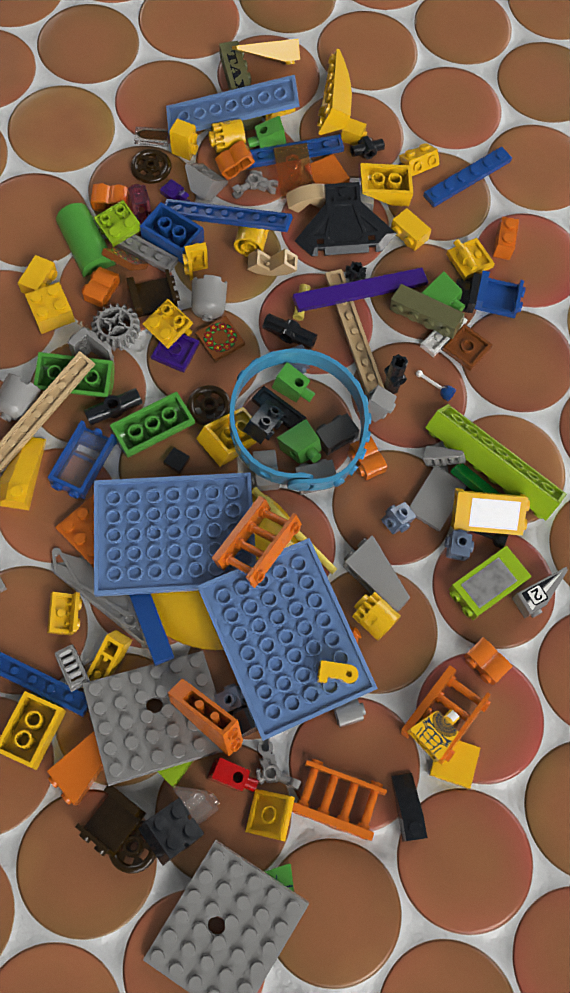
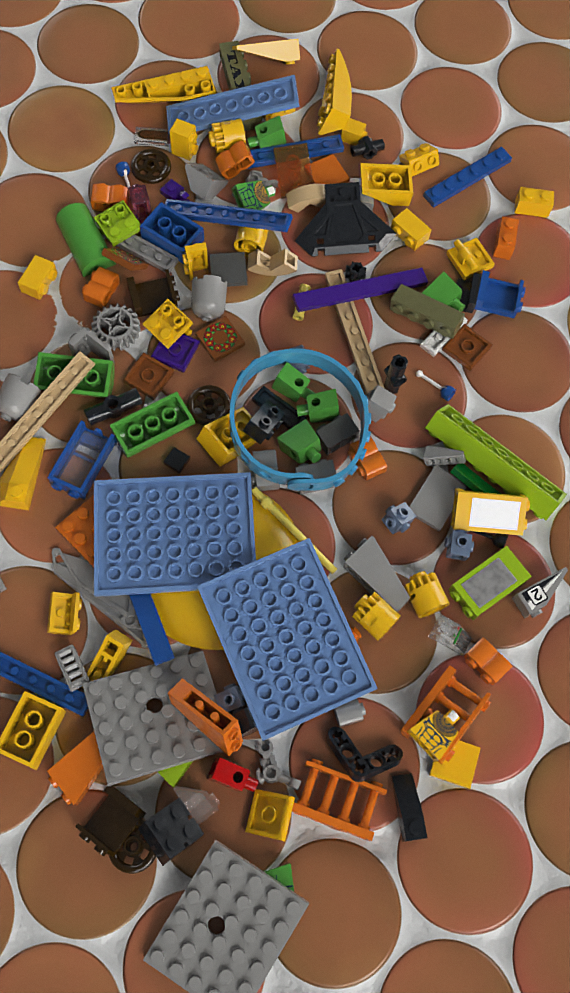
yellow brick [25,282,75,334] -> none
orange fence [212,496,302,588] -> none
black piece [262,313,318,350] -> none
yellow leg [317,660,358,684] -> none
none -> yellow wedge [111,66,216,104]
none -> blue hinge [115,162,136,201]
none -> dark orange tile [123,352,174,400]
none -> dark grey tile [209,252,248,287]
none -> torso [231,180,275,210]
none -> bright green torso [296,389,339,423]
none -> black beam [326,726,403,782]
none -> yellow gear [404,571,450,618]
none -> clear slope [428,615,473,656]
none -> yellow brick [514,187,554,218]

